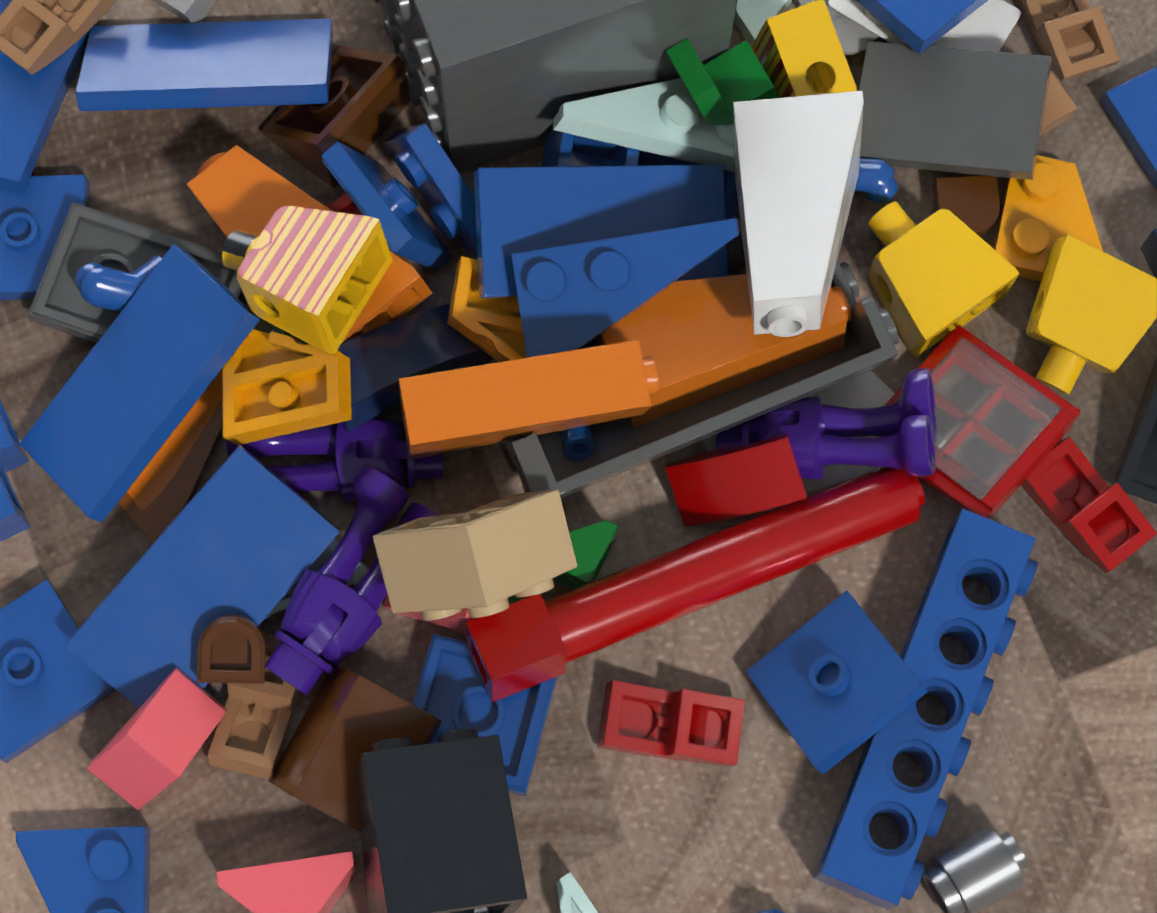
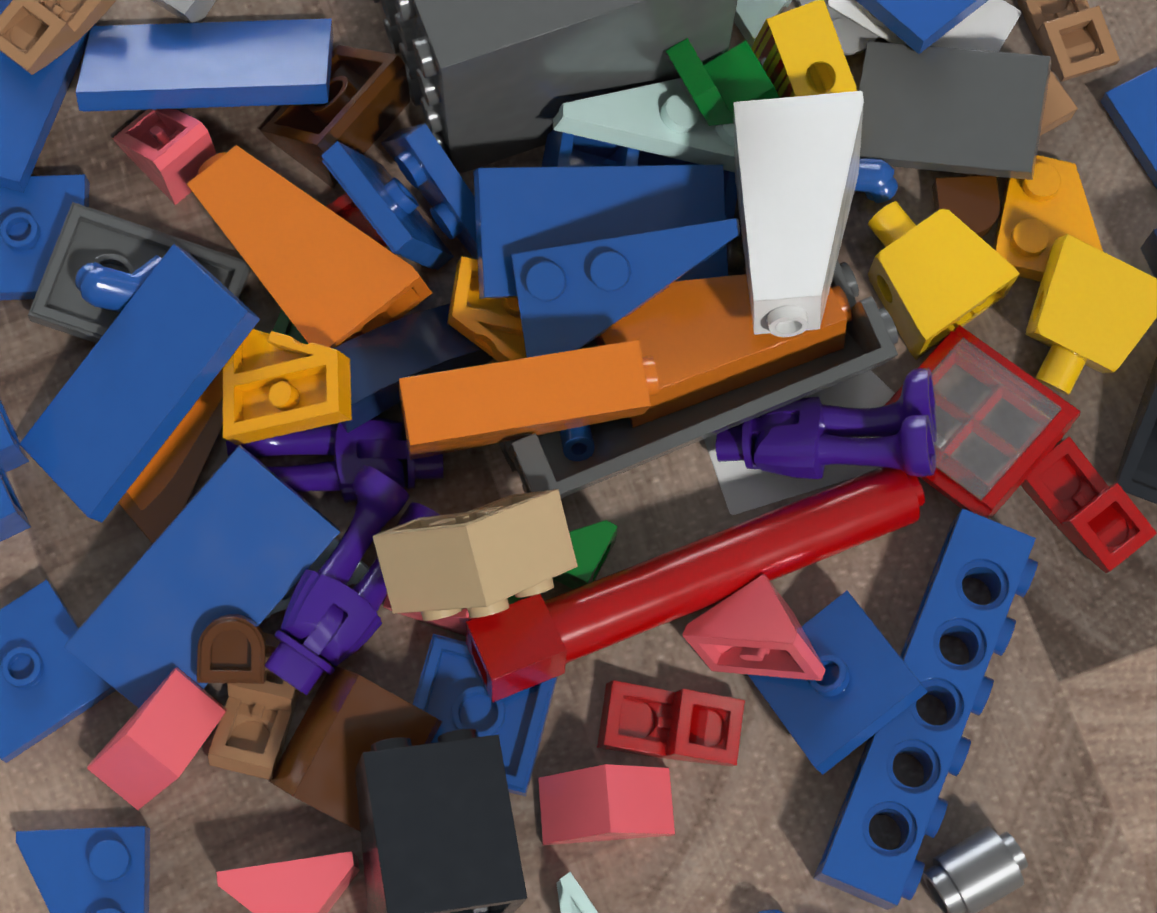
yellow torso [222,205,393,355] -> none
red slope [665,432,807,527] -> none
none -> coral slope [113,109,217,205]
none -> coral slope [538,764,675,845]
none -> coral slope [682,574,826,681]

